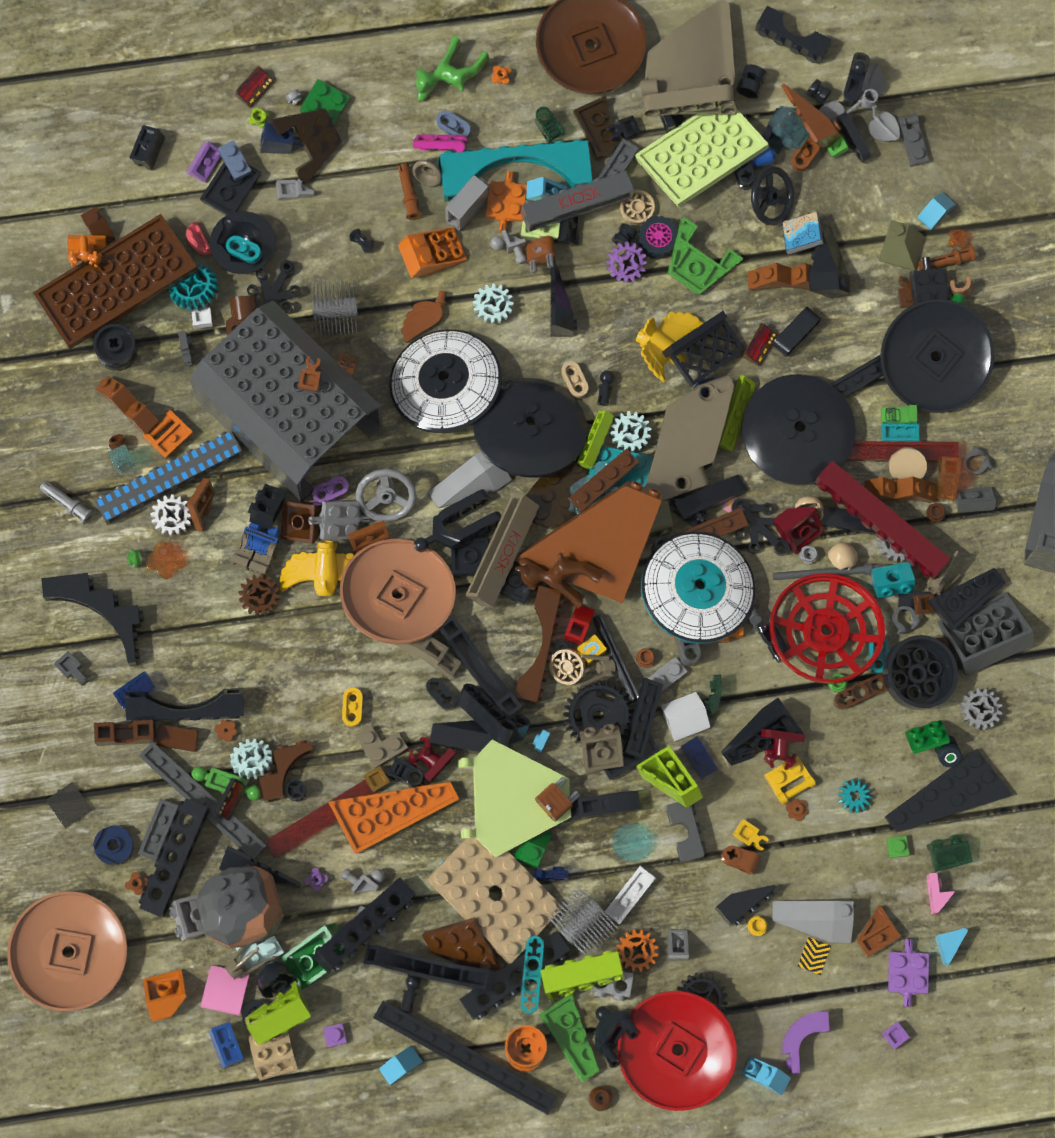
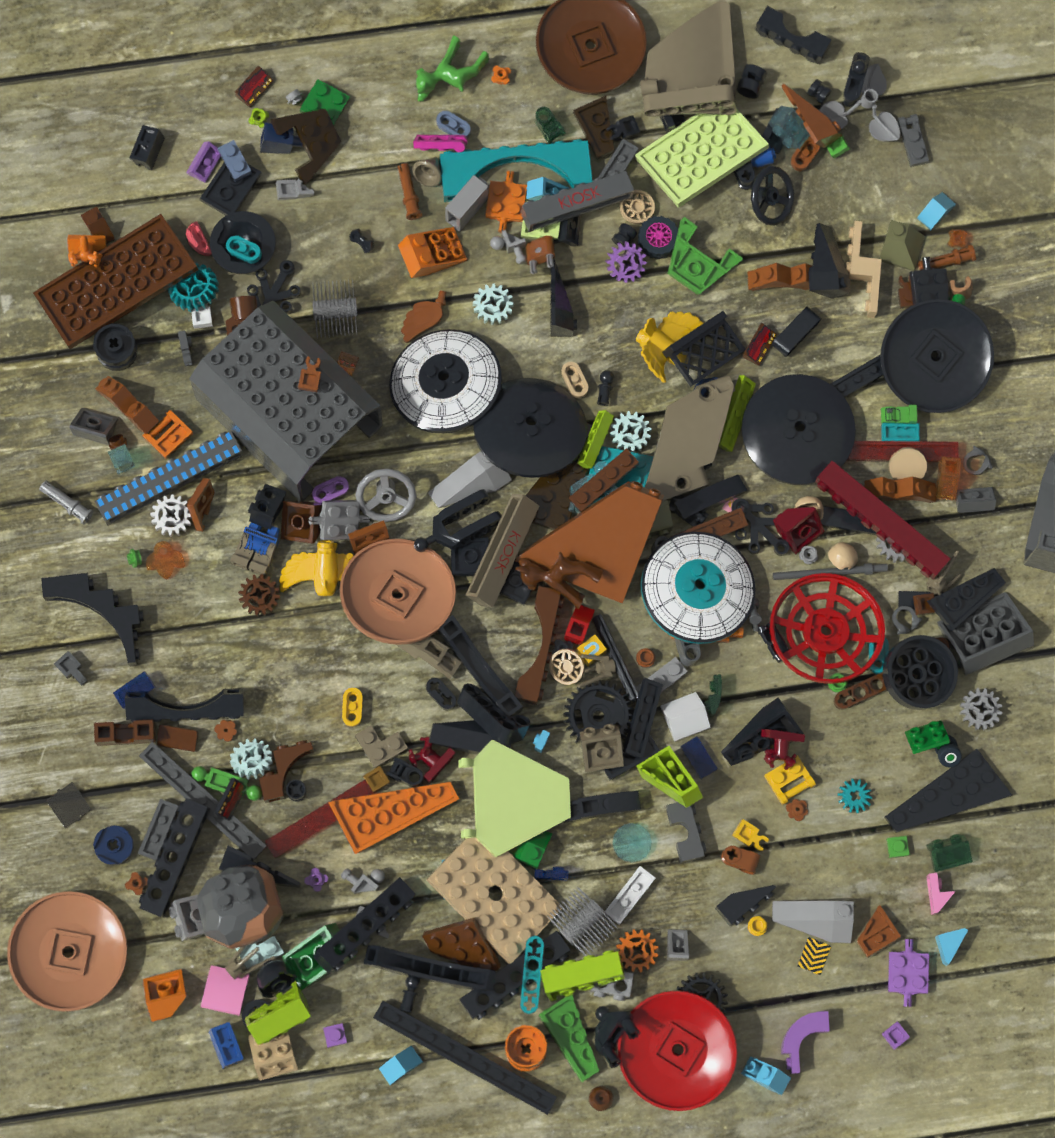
dark orange piece [535,776,580,822] -> none
tile [782,211,823,254] -> none
black beam [836,112,871,163] -> none
teal brick [871,562,915,598] -> none
reddish brown plate [926,503,946,522] -> none
none -> flat silver slope [69,407,118,445]
none -> tan bracket [846,221,882,318]

